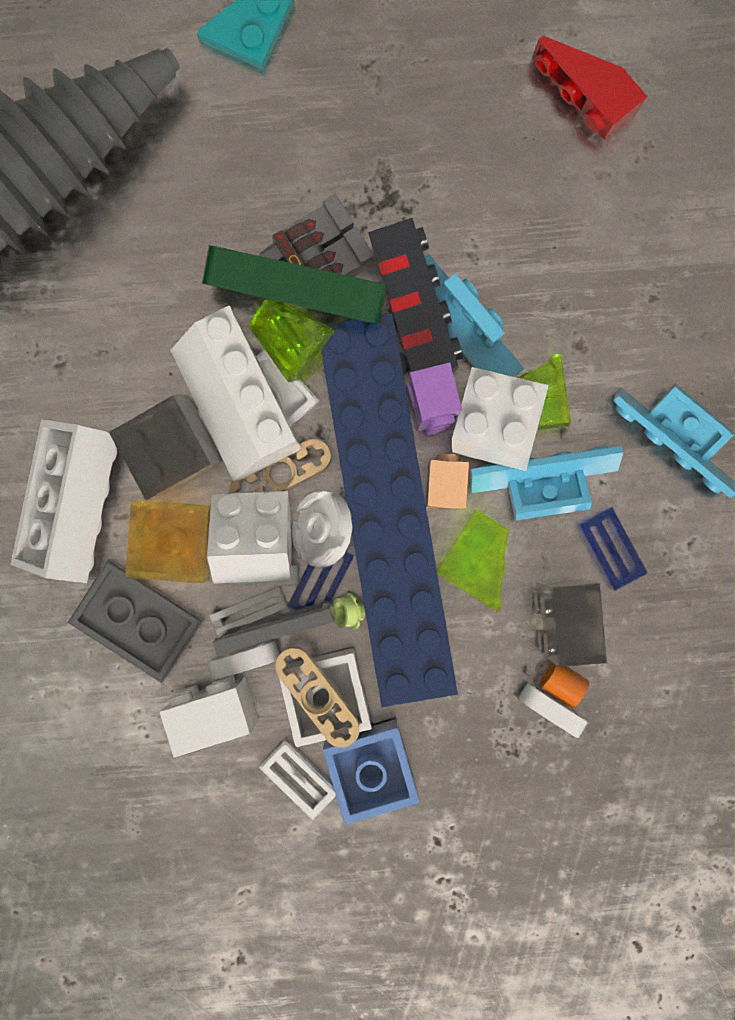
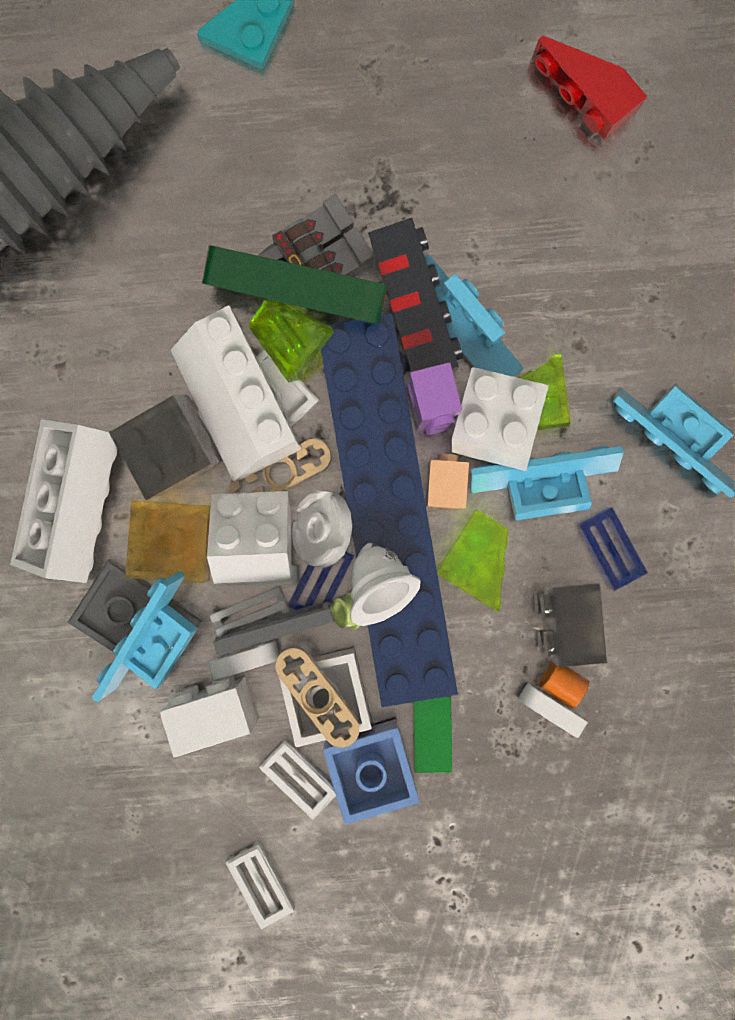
none -> medium azure bracket [92,571,198,703]
none -> white tile [225,841,295,929]
none -> white piece [350,543,420,626]
none -> green tile [413,696,452,773]

